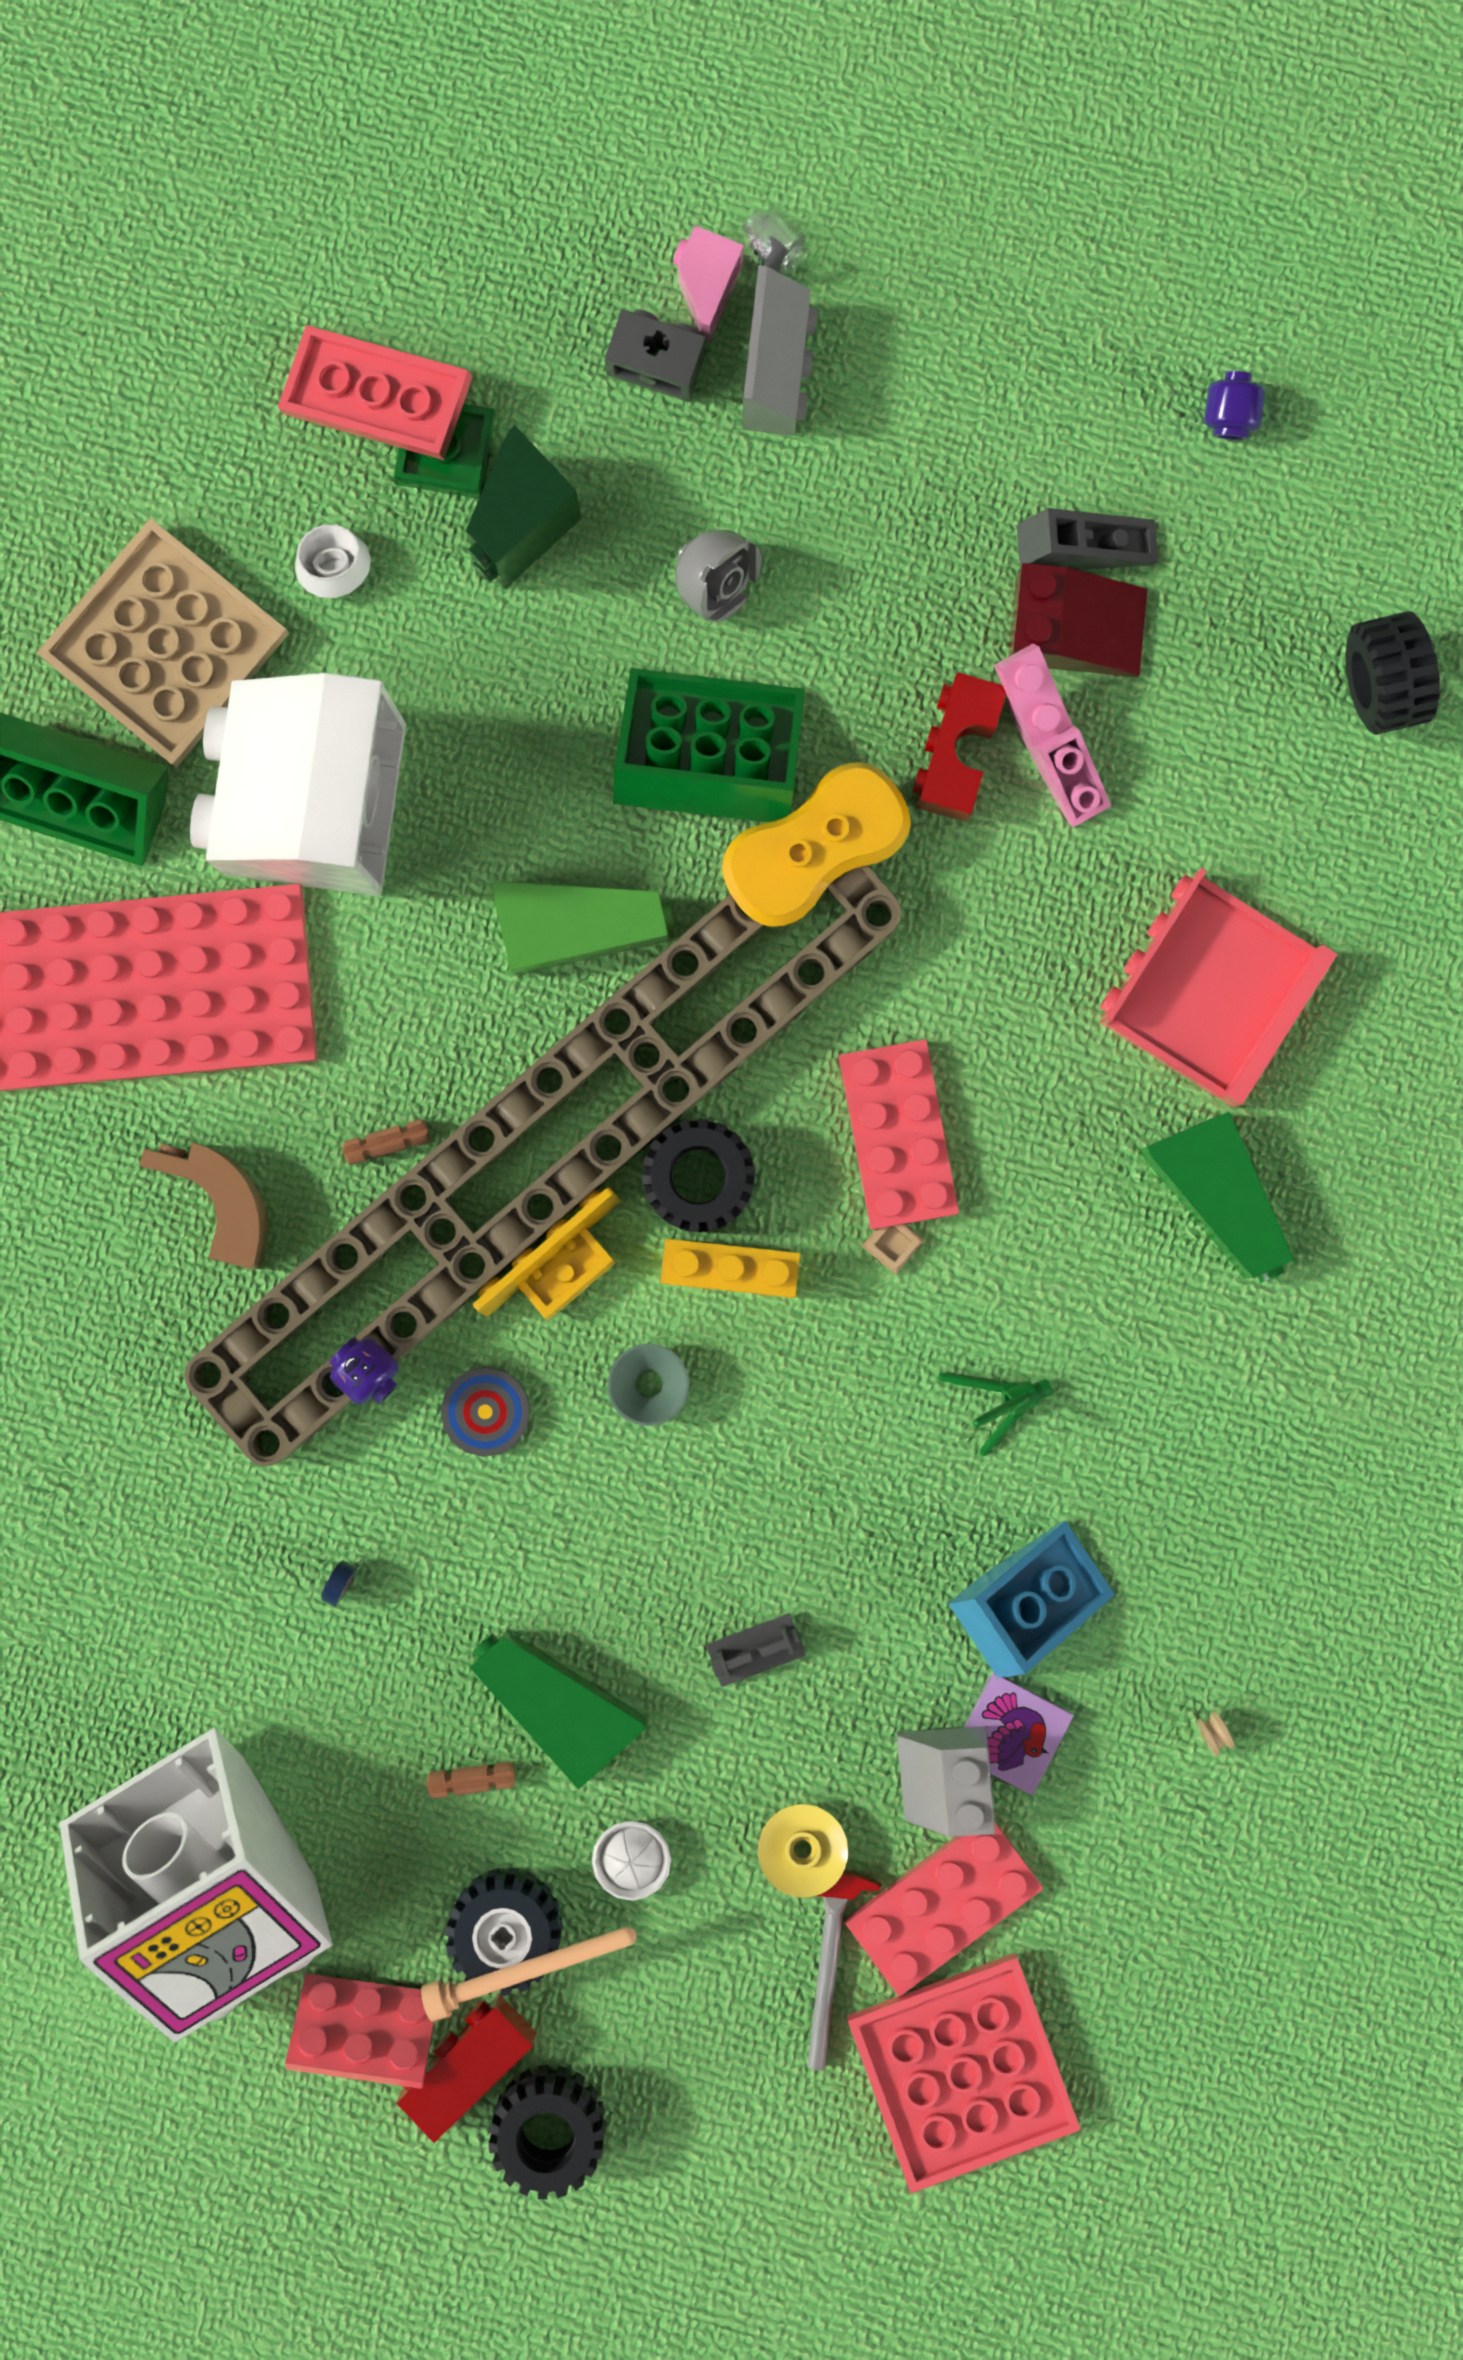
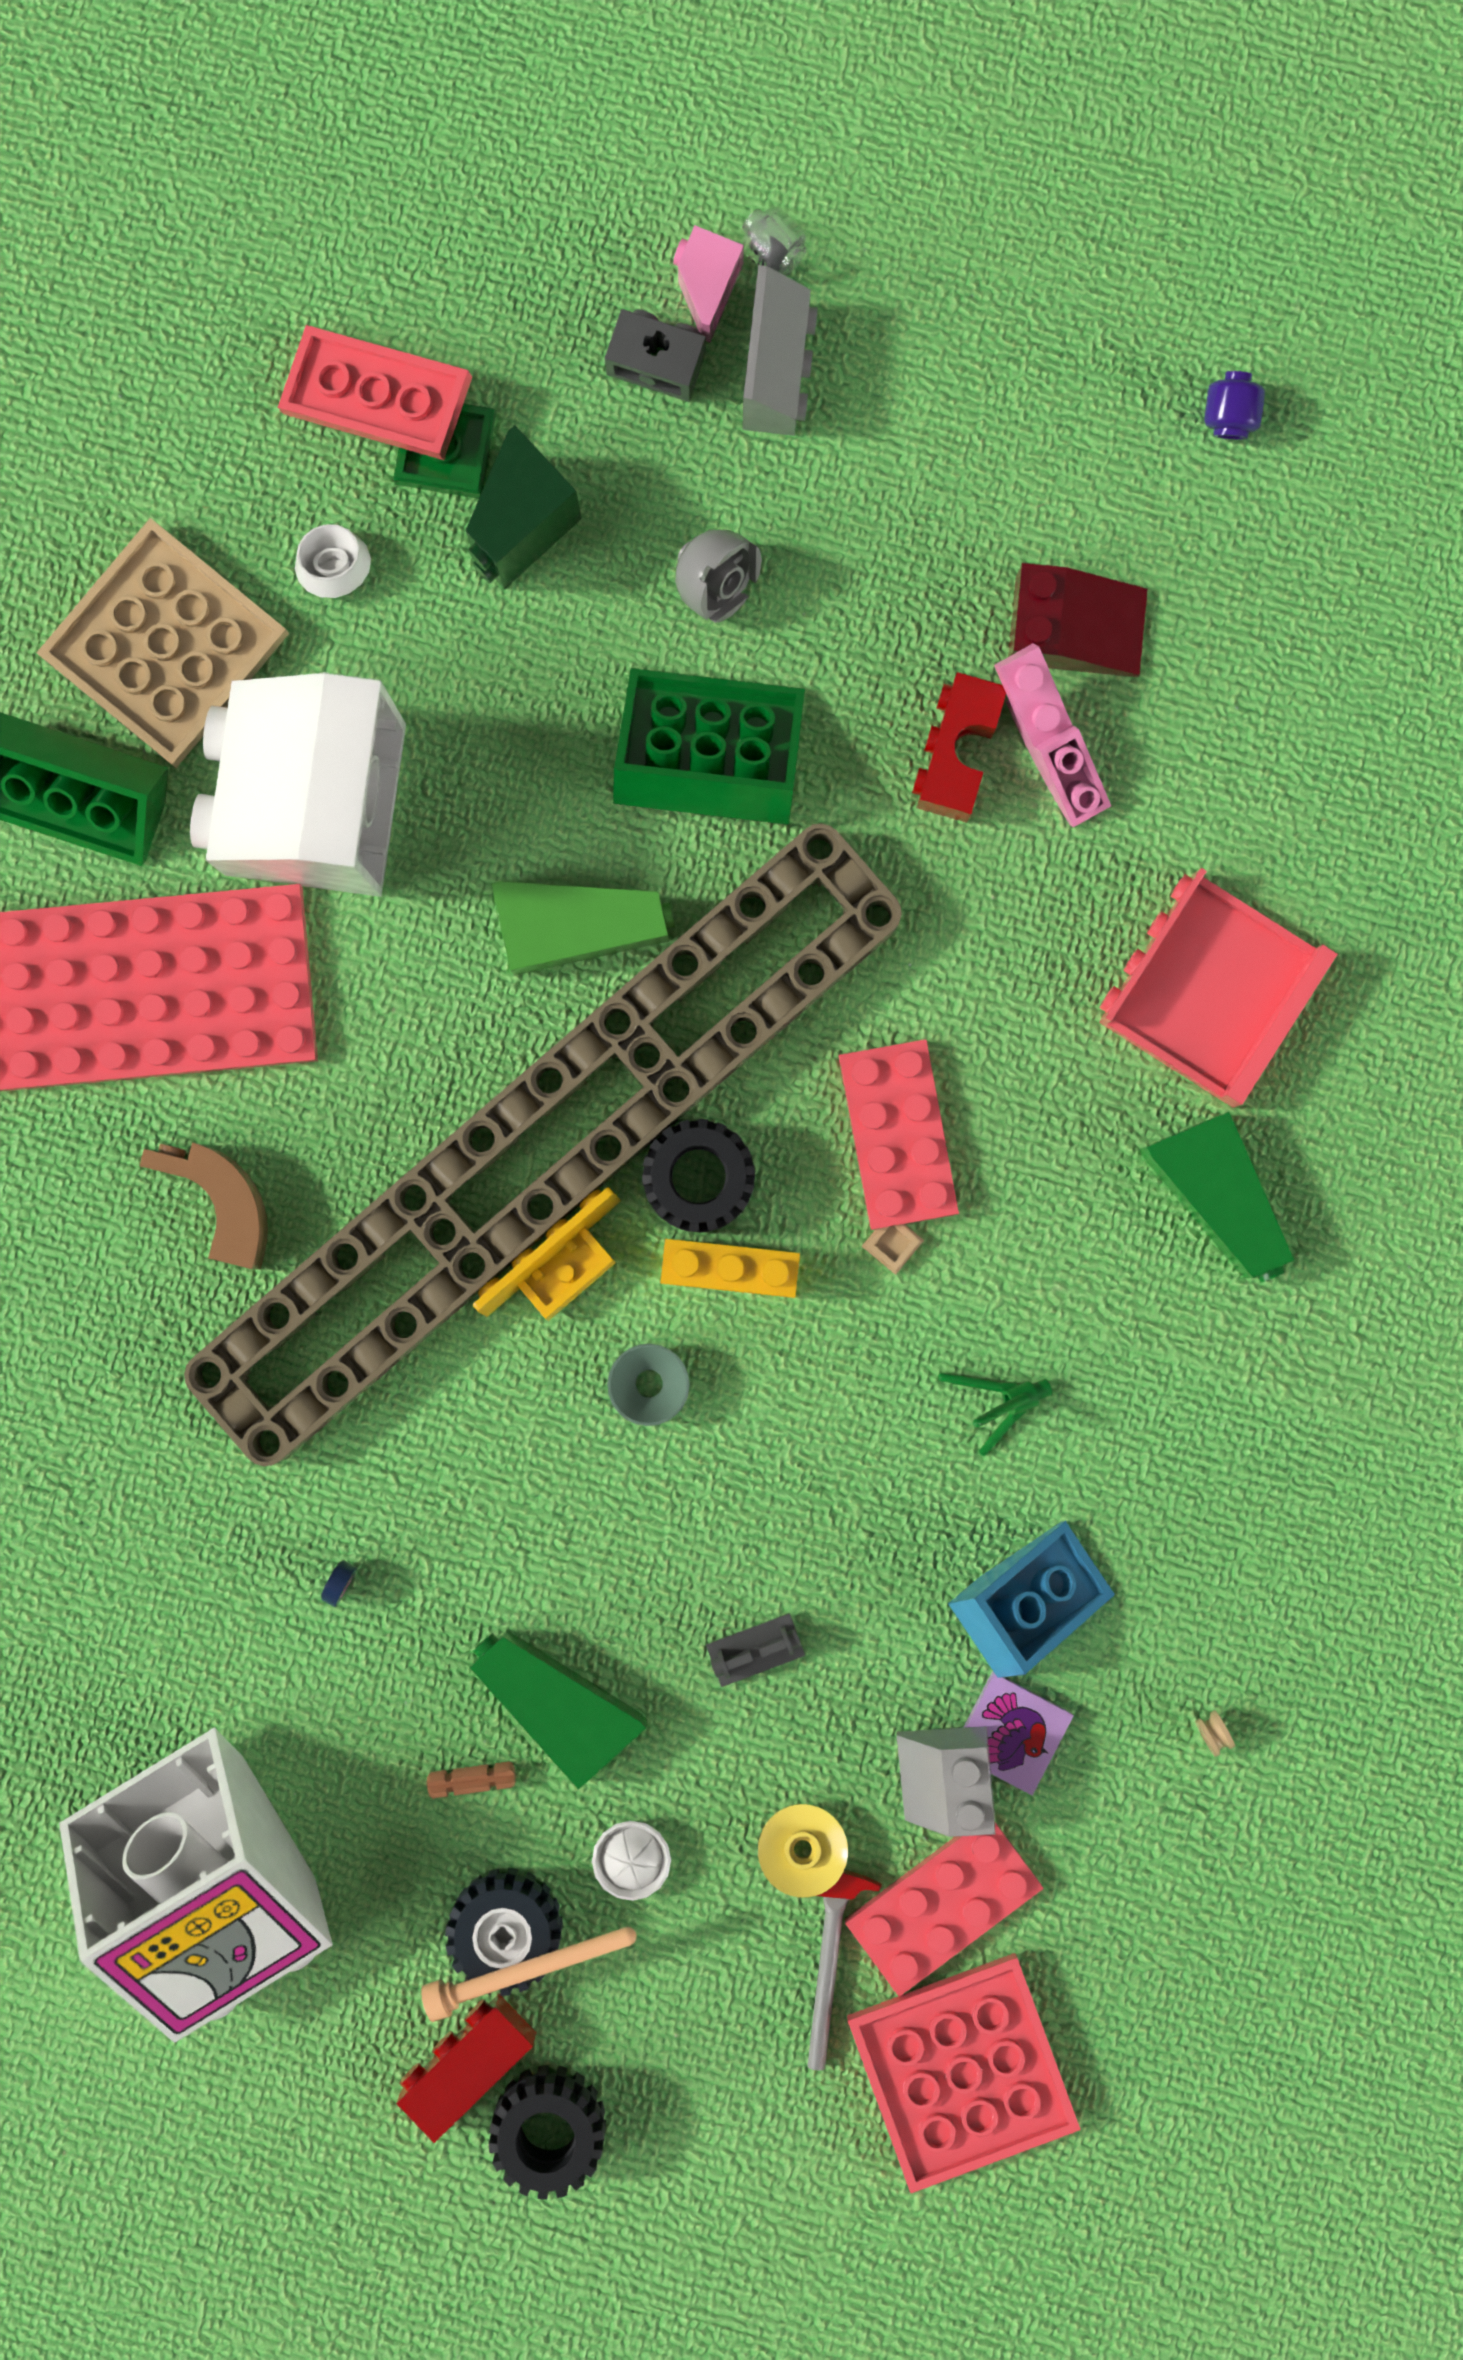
coral plate [285,1973,435,2089] -> none
dark purple head [330,1337,398,1405] -> none
nougat axle [343,1119,430,1165] -> none
tile [440,1367,531,1457] -> none
yellow plate [722,762,911,927] -> none
dark grey slope [1016,508,1158,570] -> none
black tyre [1345,611,1440,735] -> none

